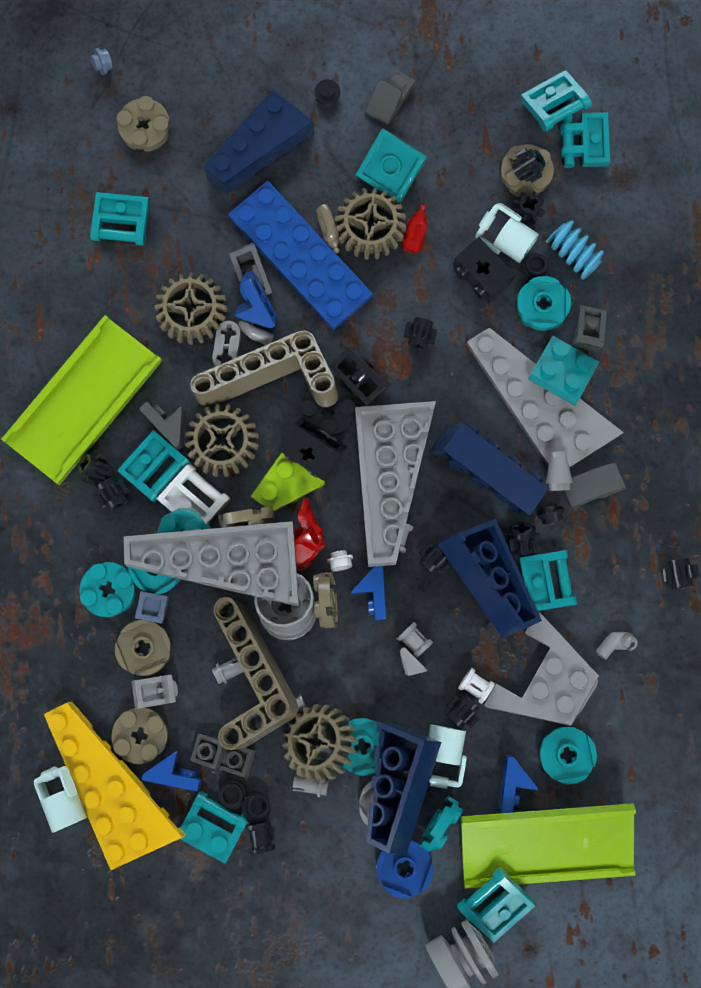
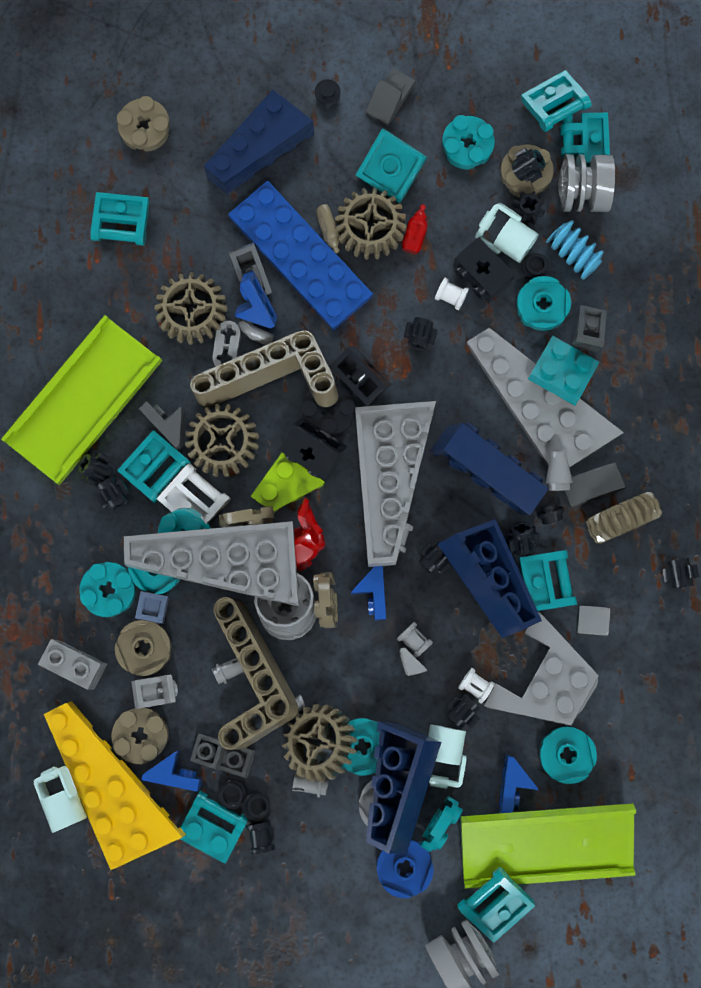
sand blue plate [91,48,112,75] -> none
white plate [327,550,353,571] -> none
light grey arm [595,632,638,660] -> none
none -> light grey brick [38,639,107,690]
none -> white bush [435,278,469,311]
none -> teal plate [442,115,495,170]
none -> light grey wheel [558,154,615,212]
none -> light grey slope [577,606,610,636]
none -> dark tan gear [586,492,662,544]

